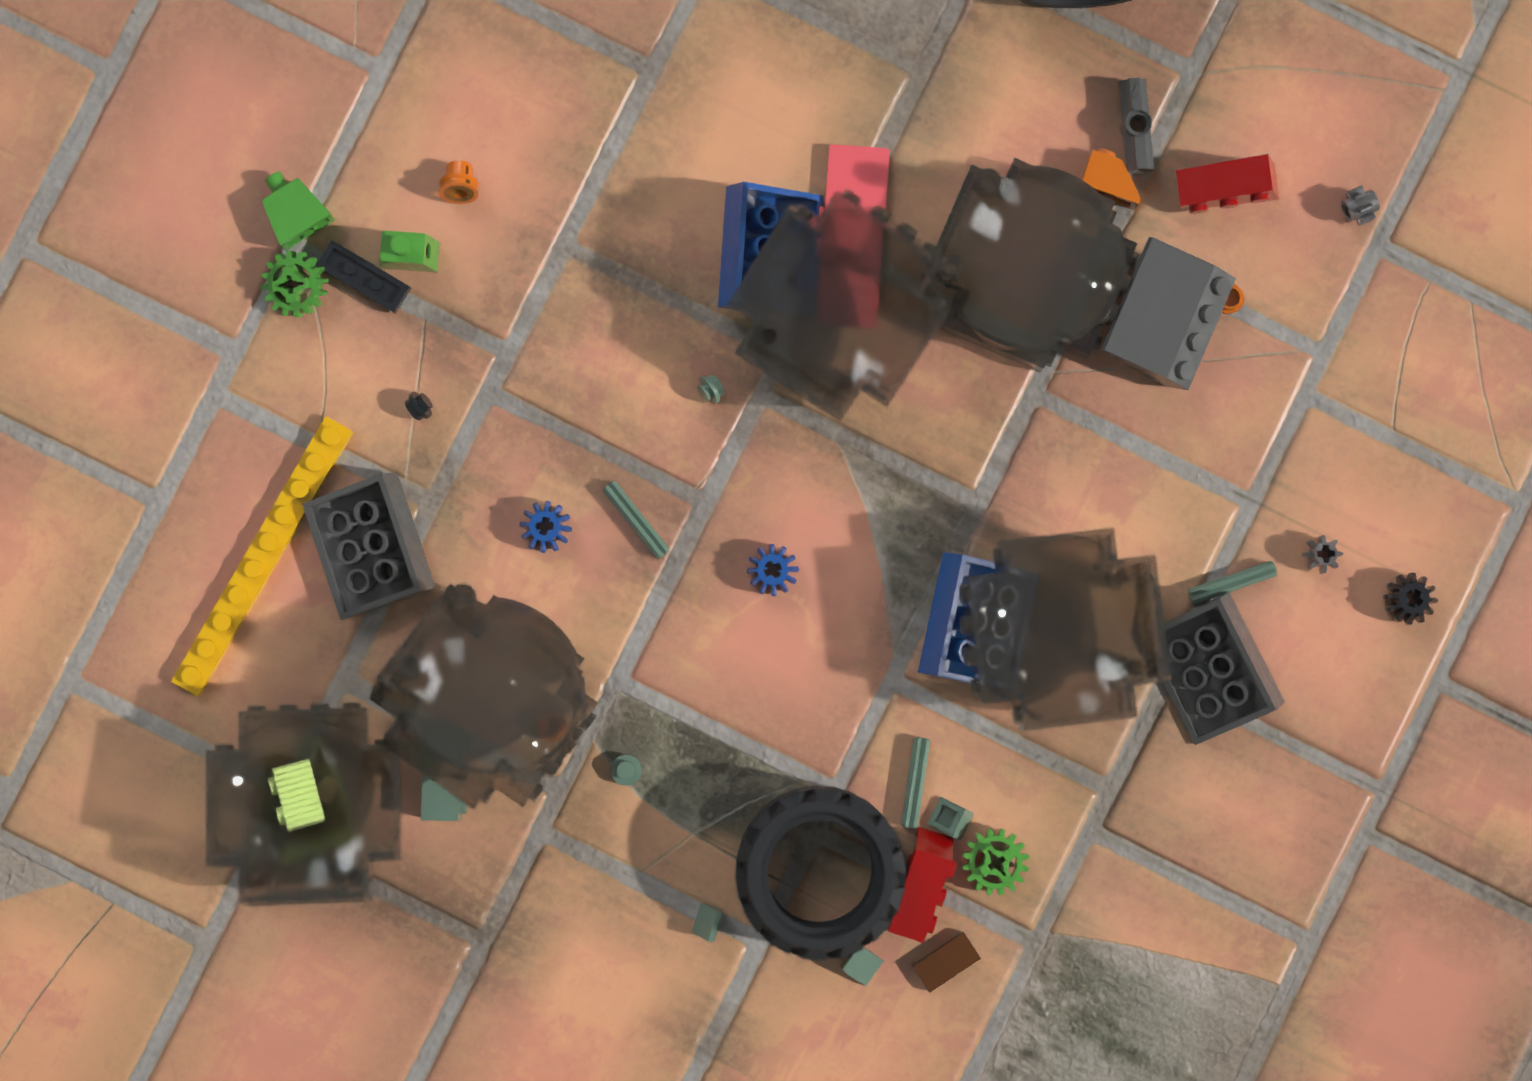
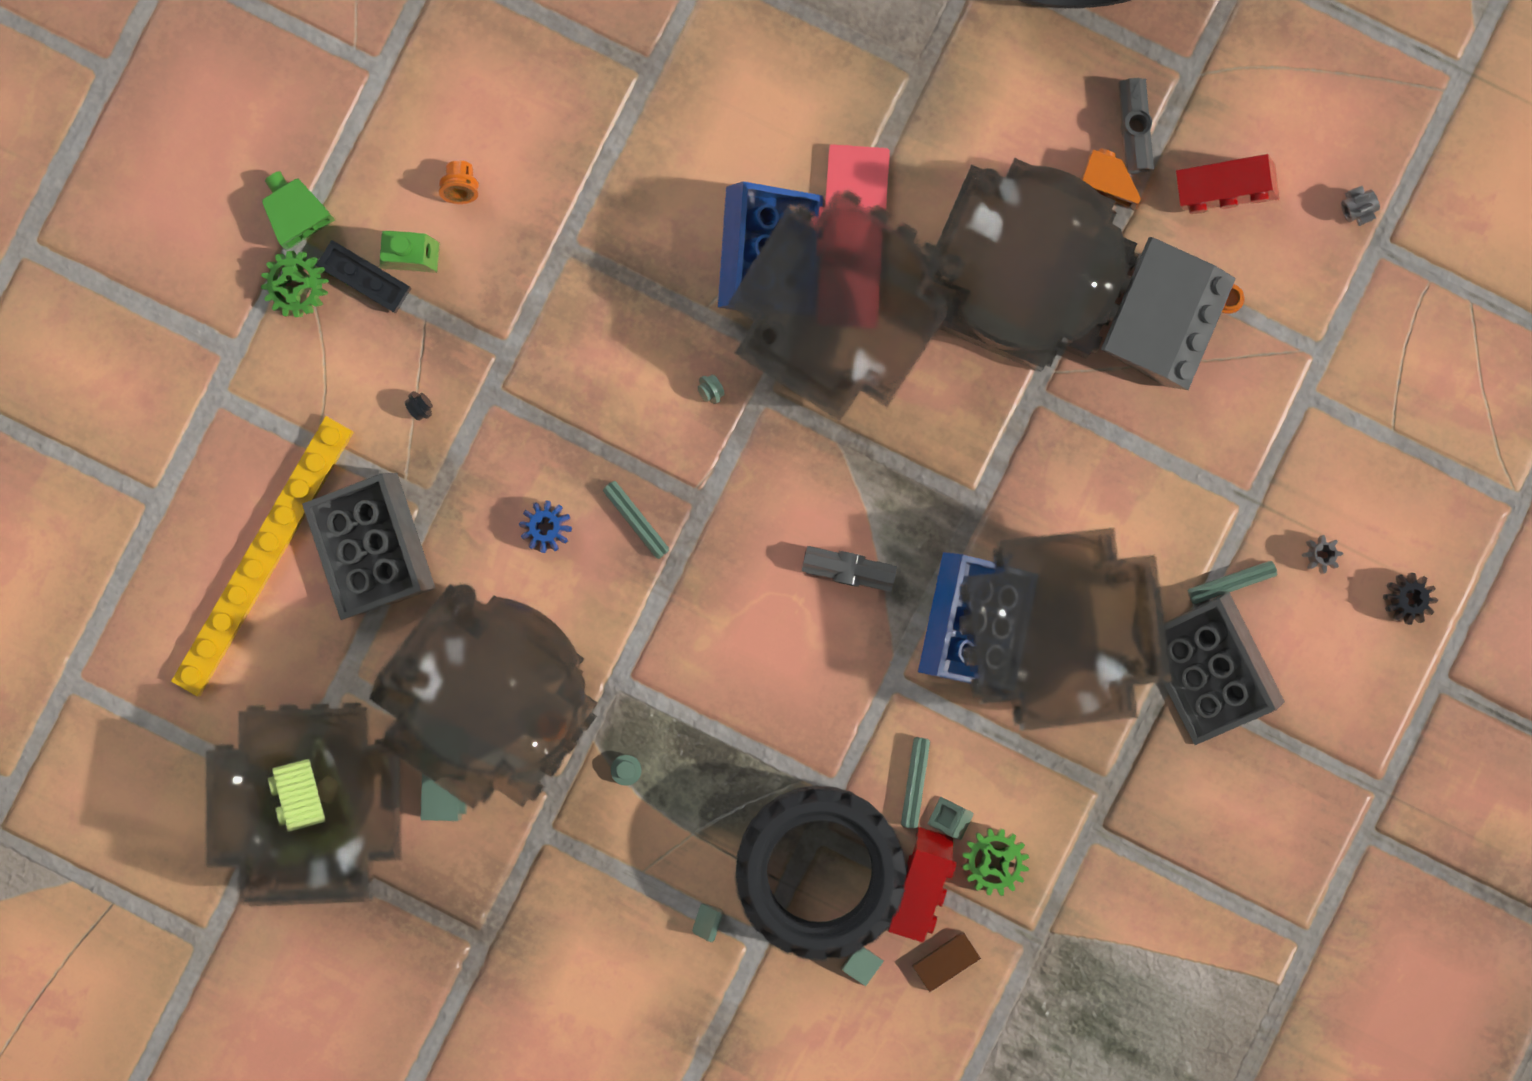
blue gear [747,544,799,596] -> none
none -> dark grey piece [801,546,897,592]

